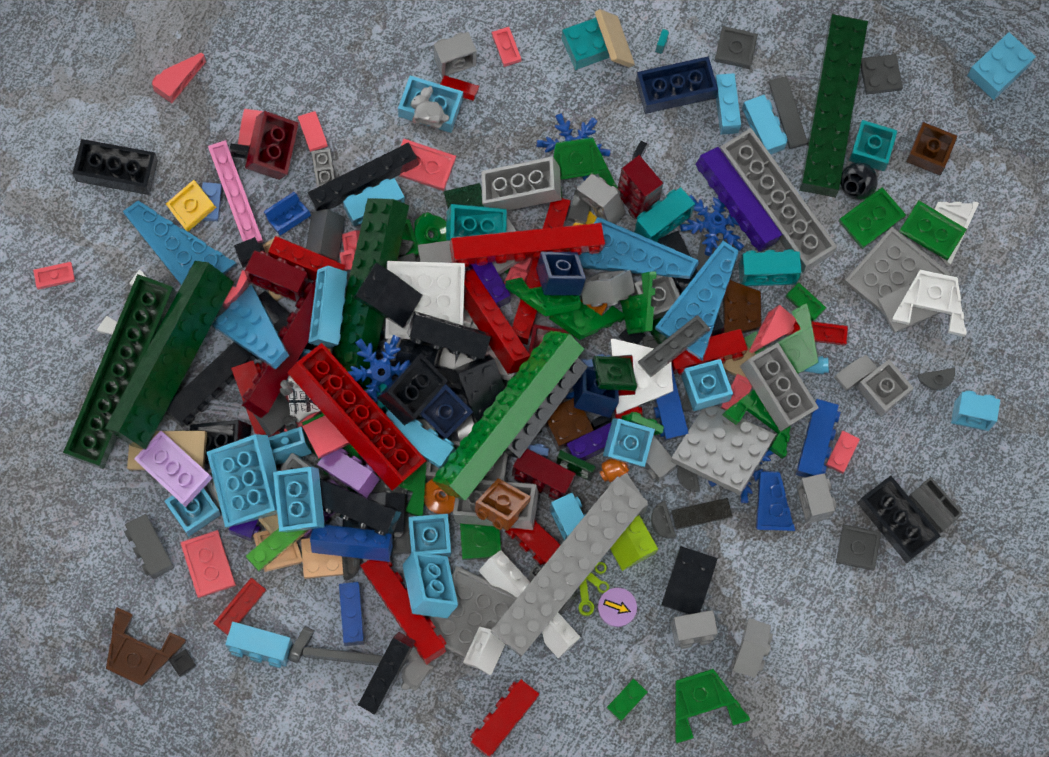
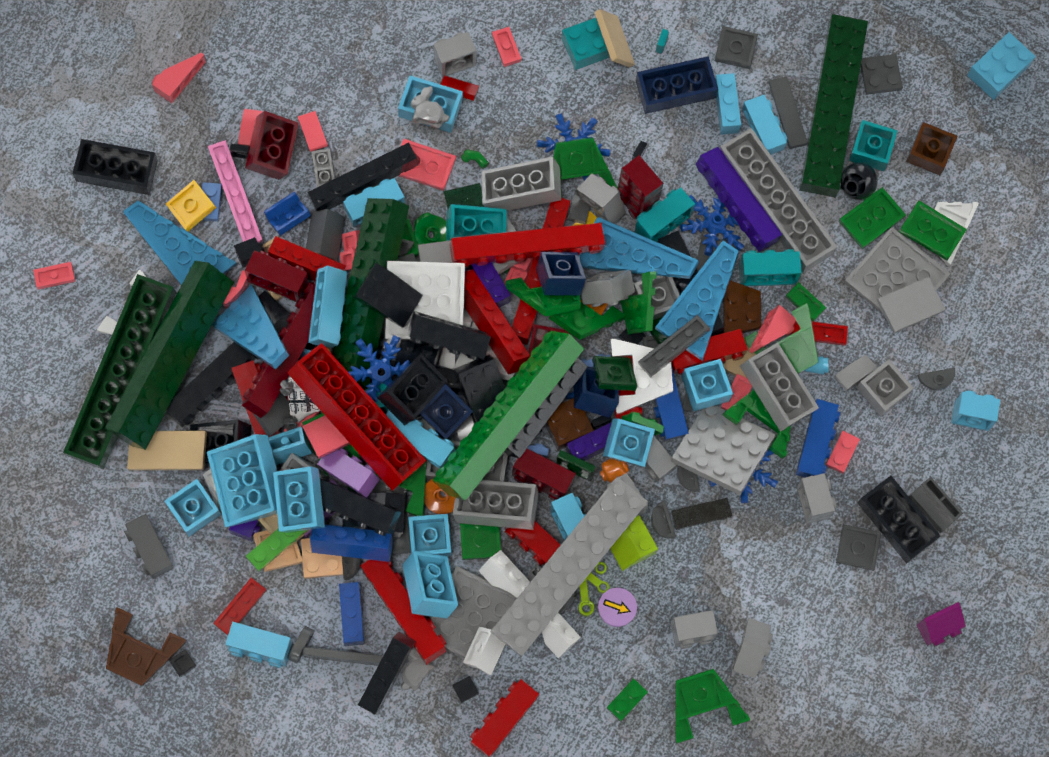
lavender plate [134,431,212,507] -> none
coral tile [180,530,236,598] -> none
dark orange plate [475,478,531,531] -> none
black slope [661,546,718,615] -> none
blue wing [756,471,795,531] -> none
white wing [892,270,967,337] -> none
none -> black tile [452,676,479,703]
none -> green arm [461,149,489,169]
none -> magenta slope [916,602,966,647]

